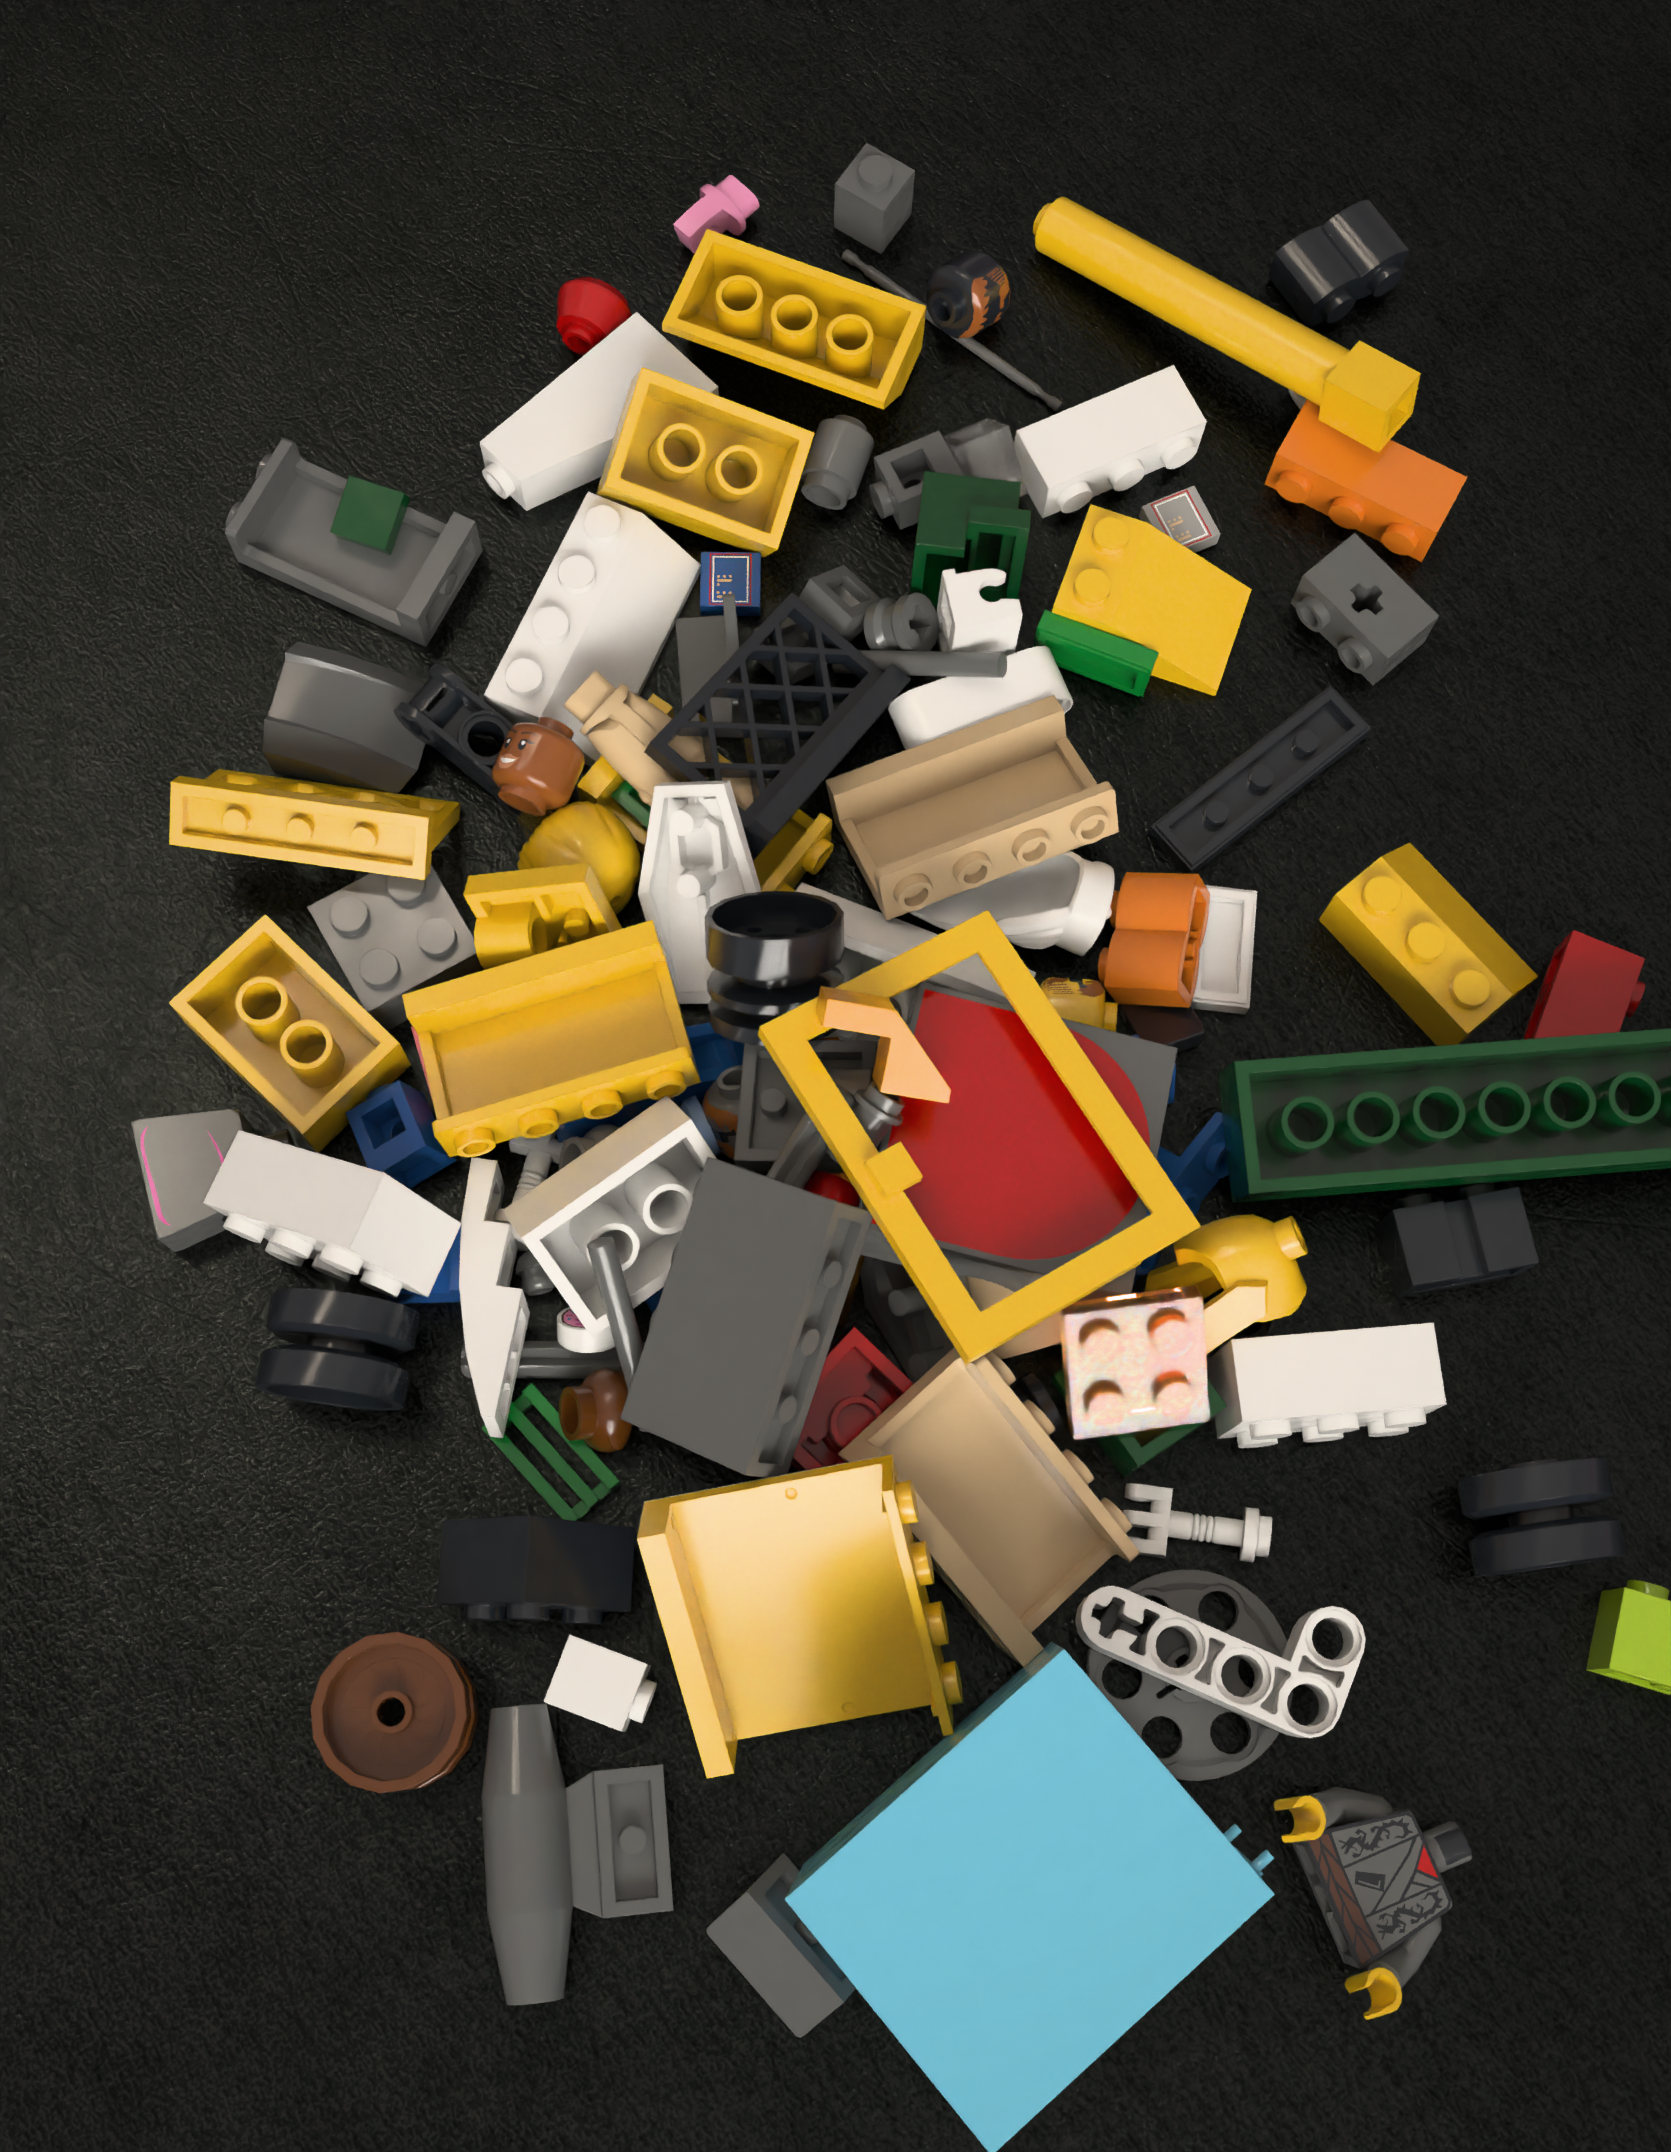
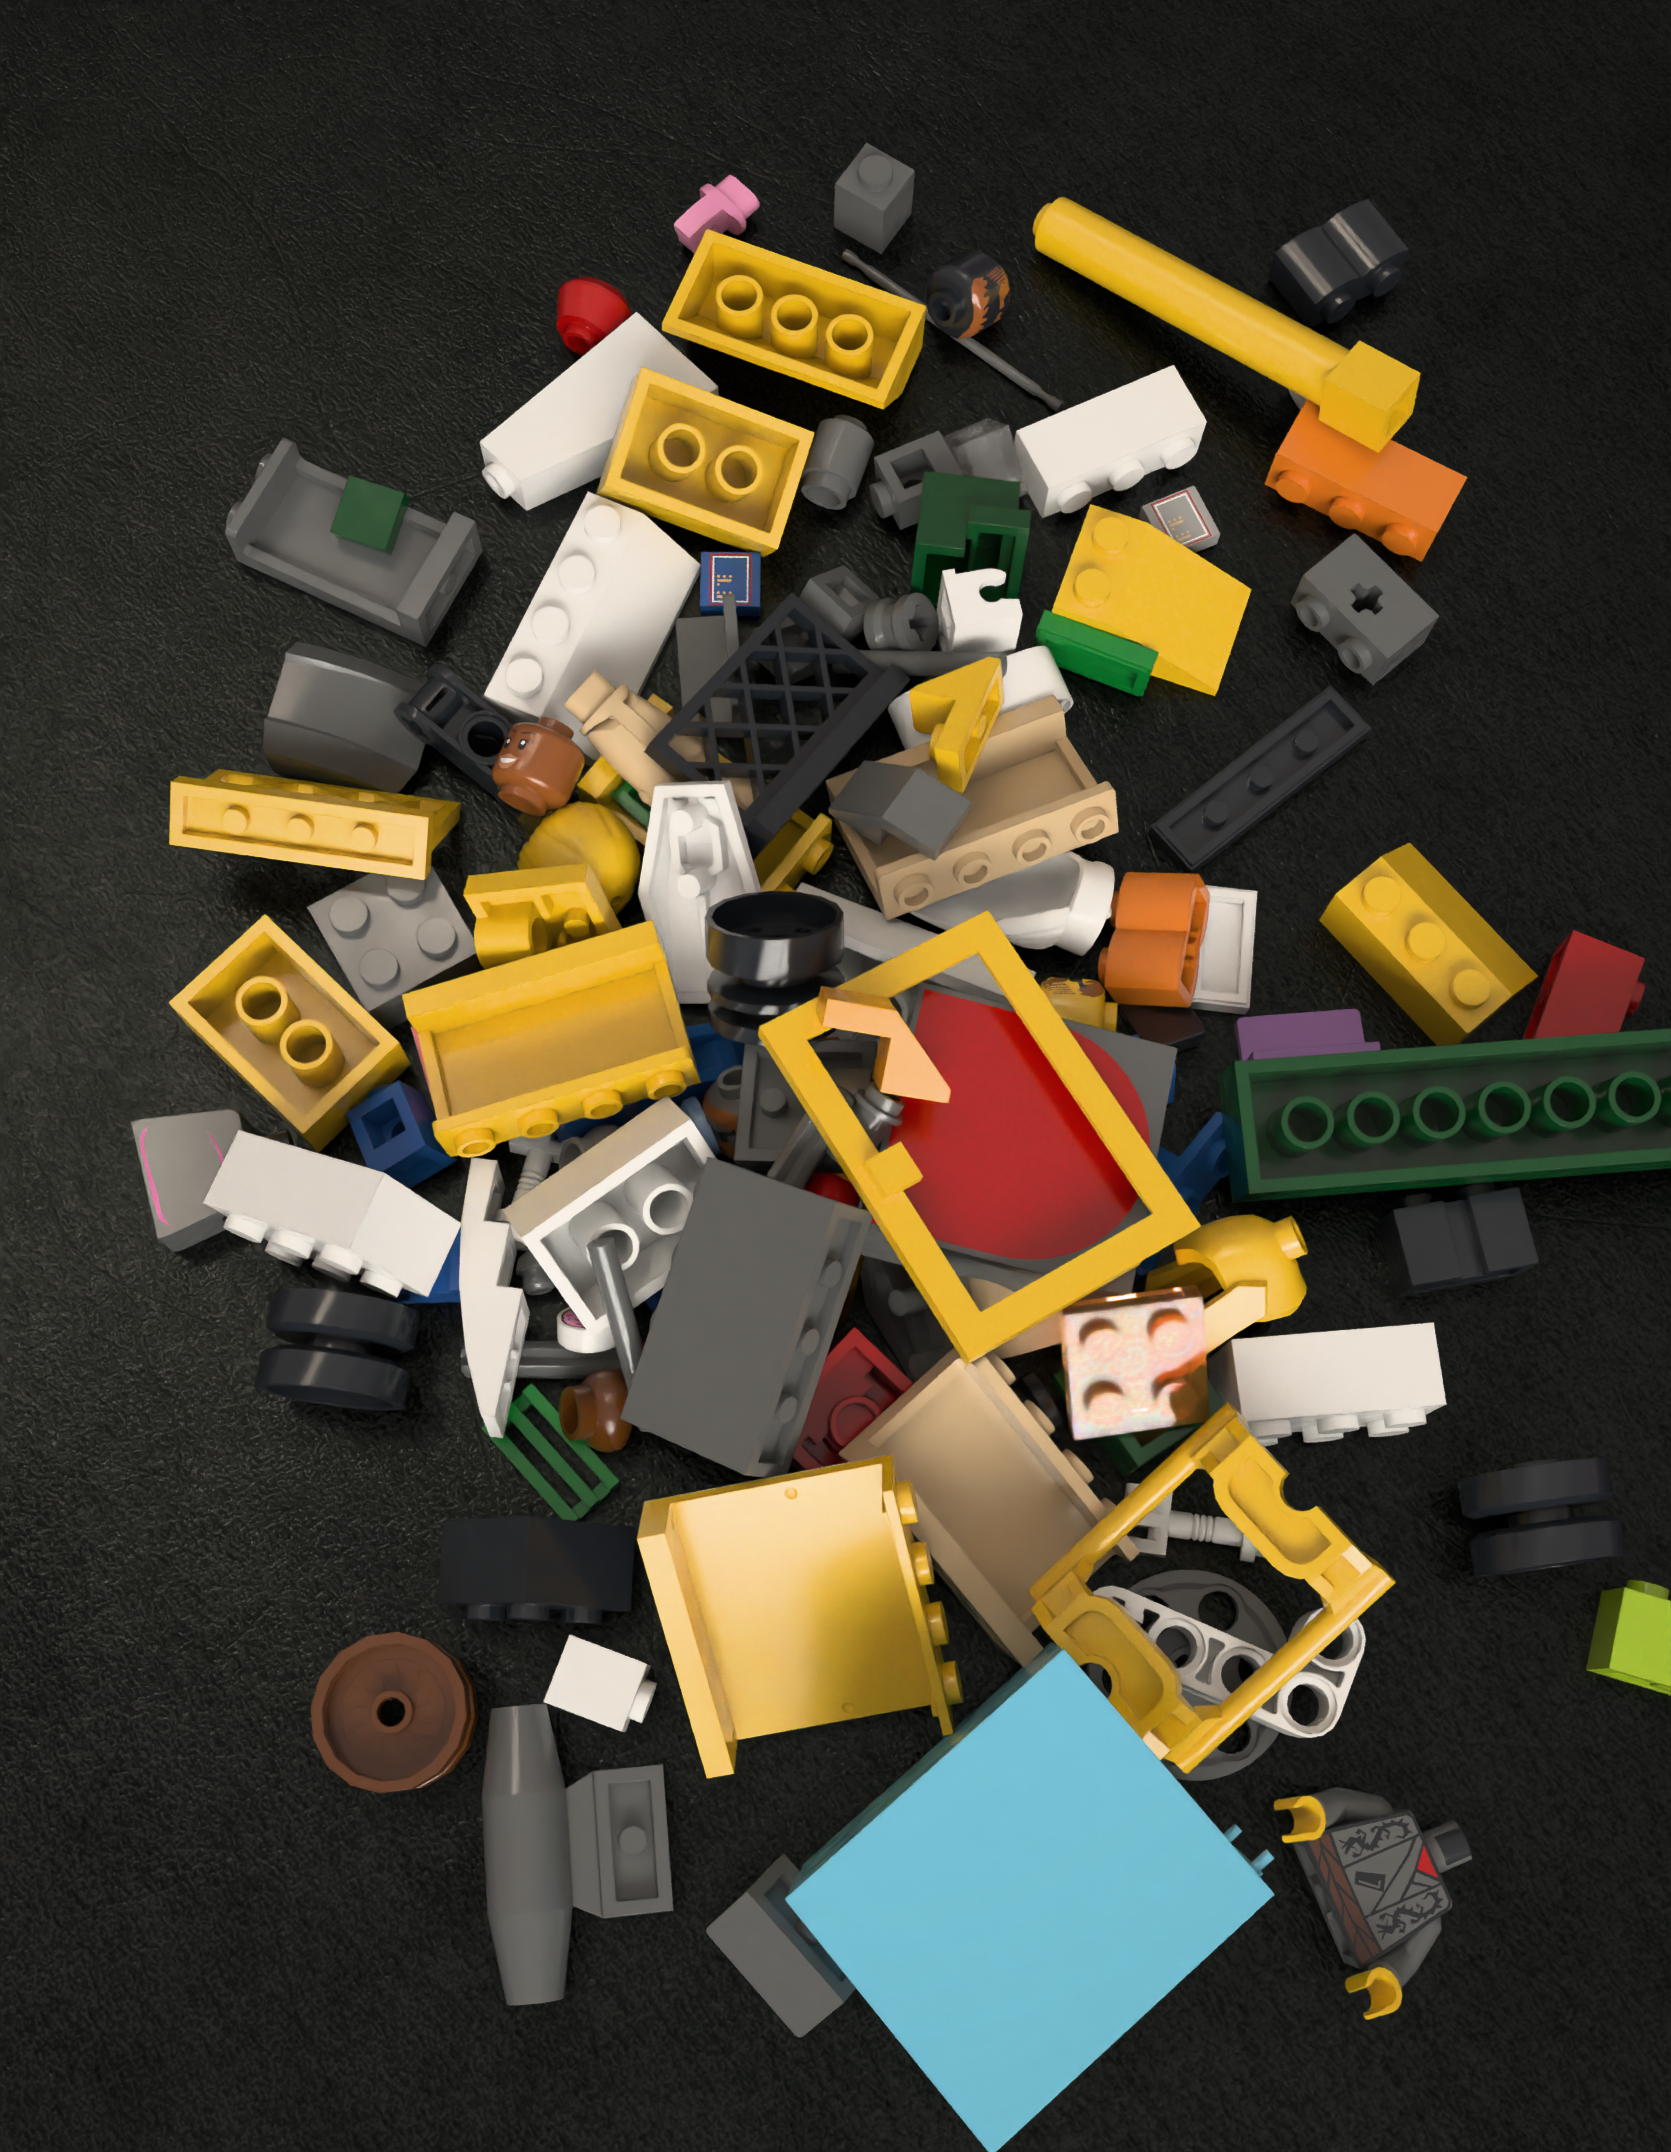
none -> dark grey slope [829,760,972,861]
none -> yellow slope [909,657,1004,794]
none -> yellow piece [1028,1401,1396,1774]
none -> medium lavender panel [1235,1009,1381,1061]

